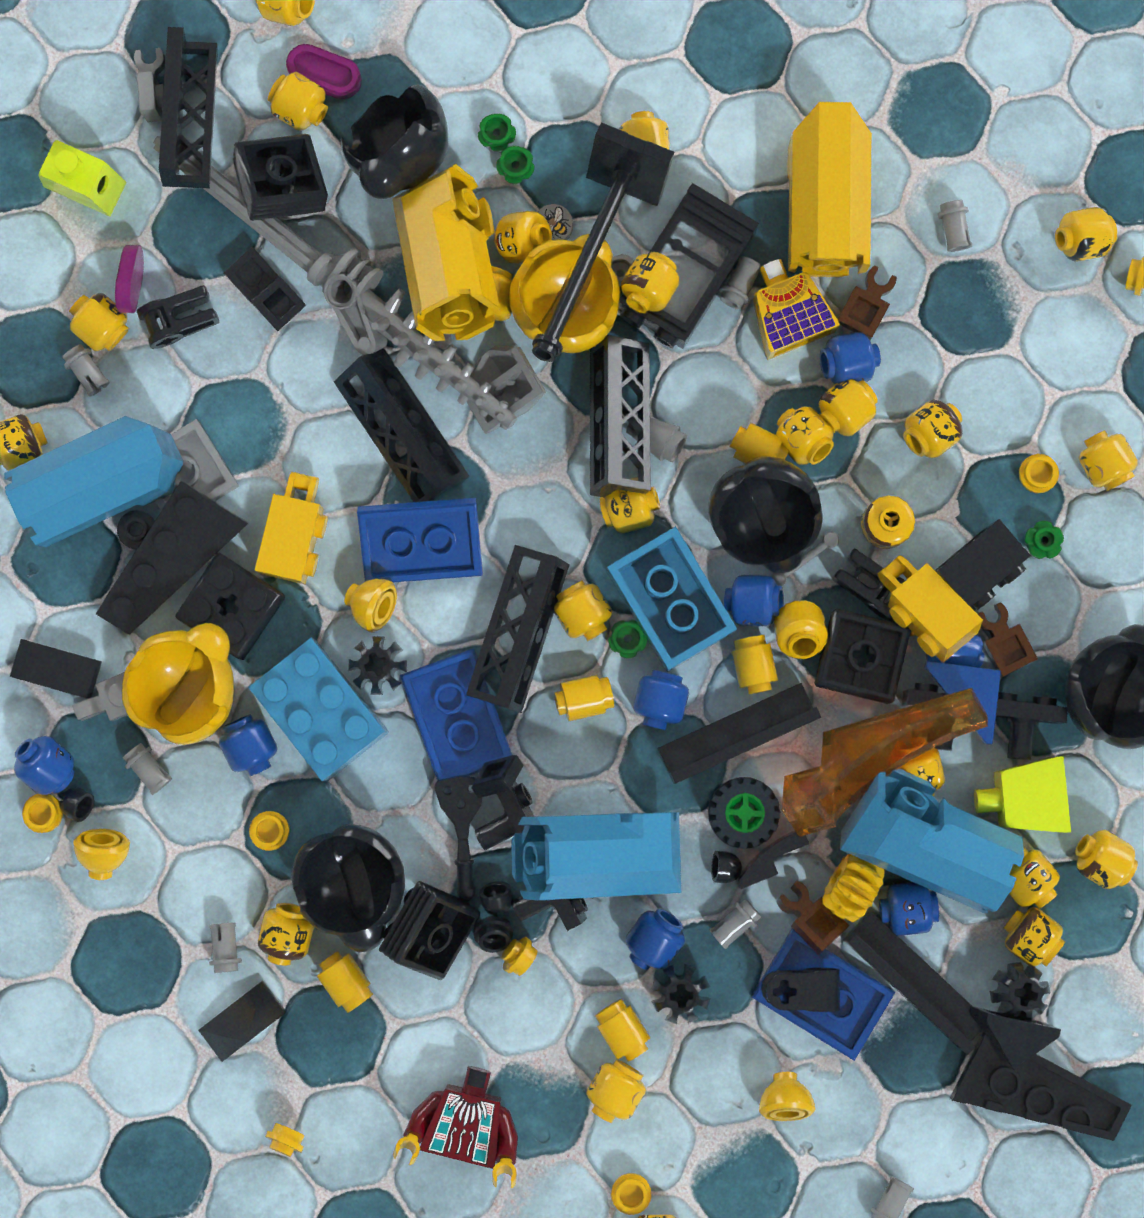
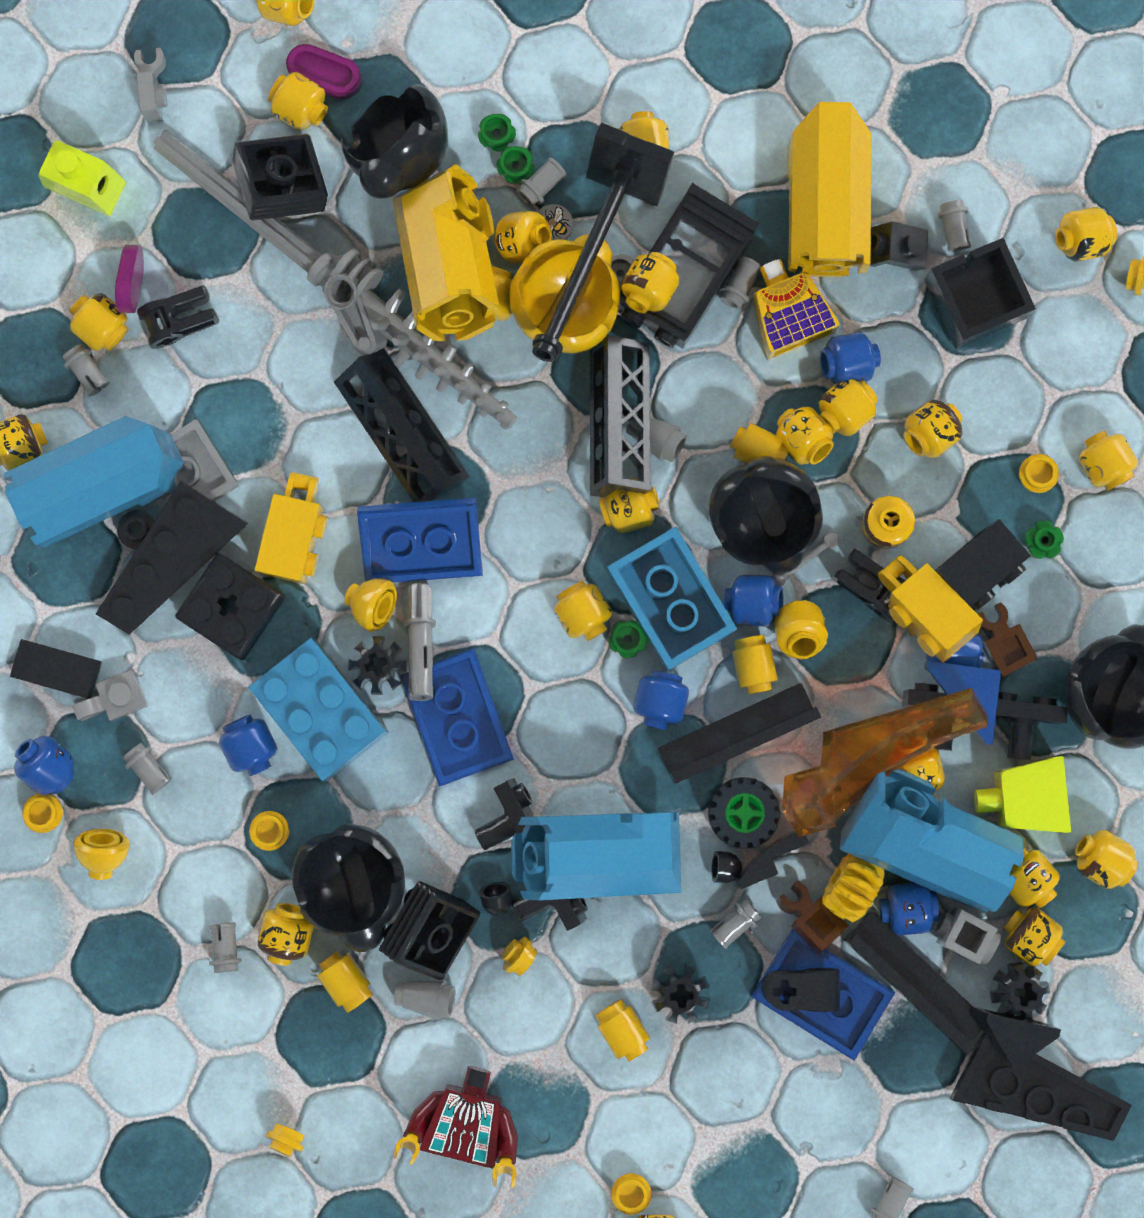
black hinge [59,787,94,822] -> none
yellow piece [122,623,234,745] -> none
black fence [159,27,218,189] -> none
black slope [198,981,286,1062] -> none
black slope [223,247,306,331] -> none
black piece [434,775,483,901] -> none
black fence [466,545,570,713] -> none
light grey slope [467,345,546,434] -> none
black tile [471,755,524,798] -> none
black plate [473,916,513,953] -> none
yellow brick [554,675,614,721] -> none
yellow head [586,1059,646,1123] -> none
blue head [626,909,685,970] -> none
yellow brick [759,1072,816,1121] -> none
black brick [814,609,911,704] -> none
reddish brown plate [838,265,897,340] -> none
none -> light grey cone [394,981,456,1021]
none -> light grey axle [404,583,436,701]
none -> light grey pin [517,158,566,207]
none -> black bracket [870,221,928,271]
none -> black piece [924,237,1036,349]
none -> light grey brick [935,907,1001,965]

